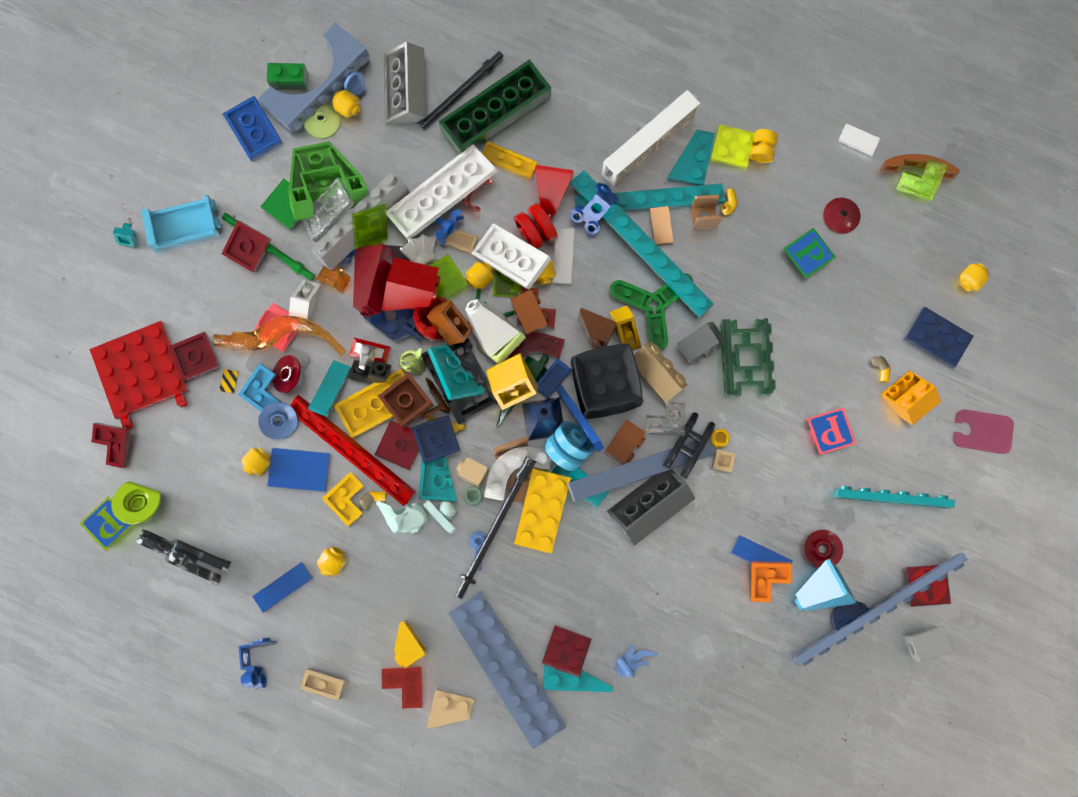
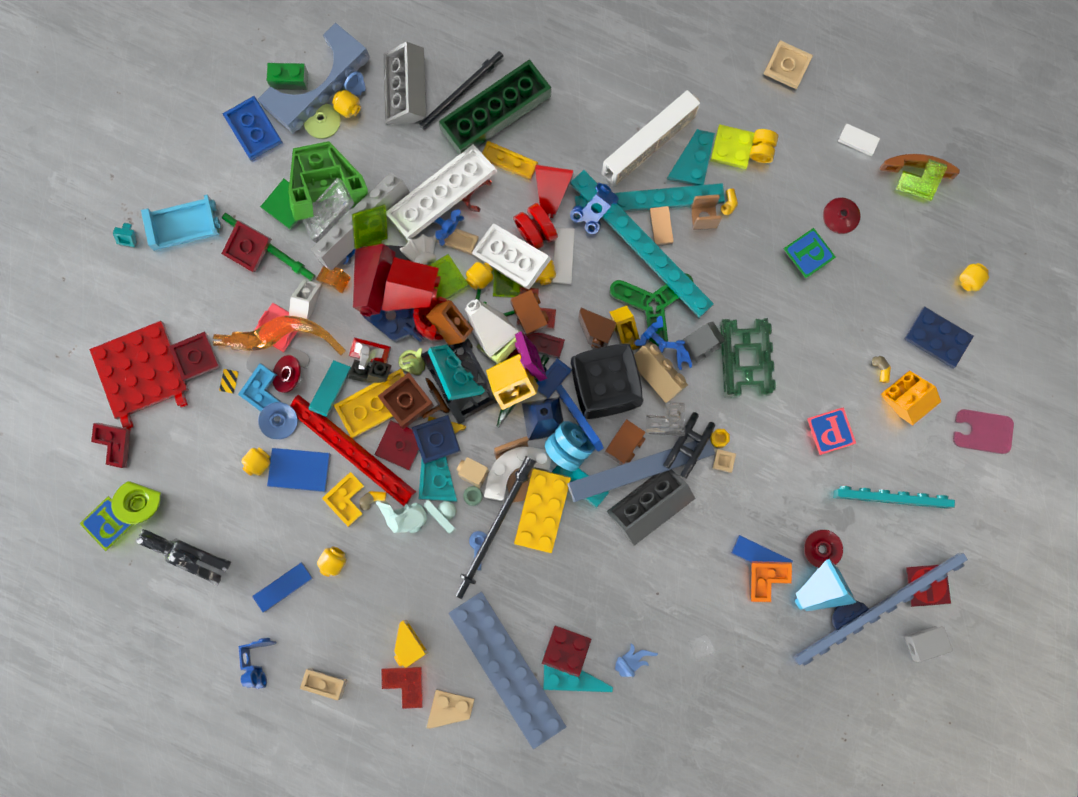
none -> magenta plate [515,331,547,381]
none -> blue piece [634,316,692,370]
none -> tan plate [764,40,813,89]

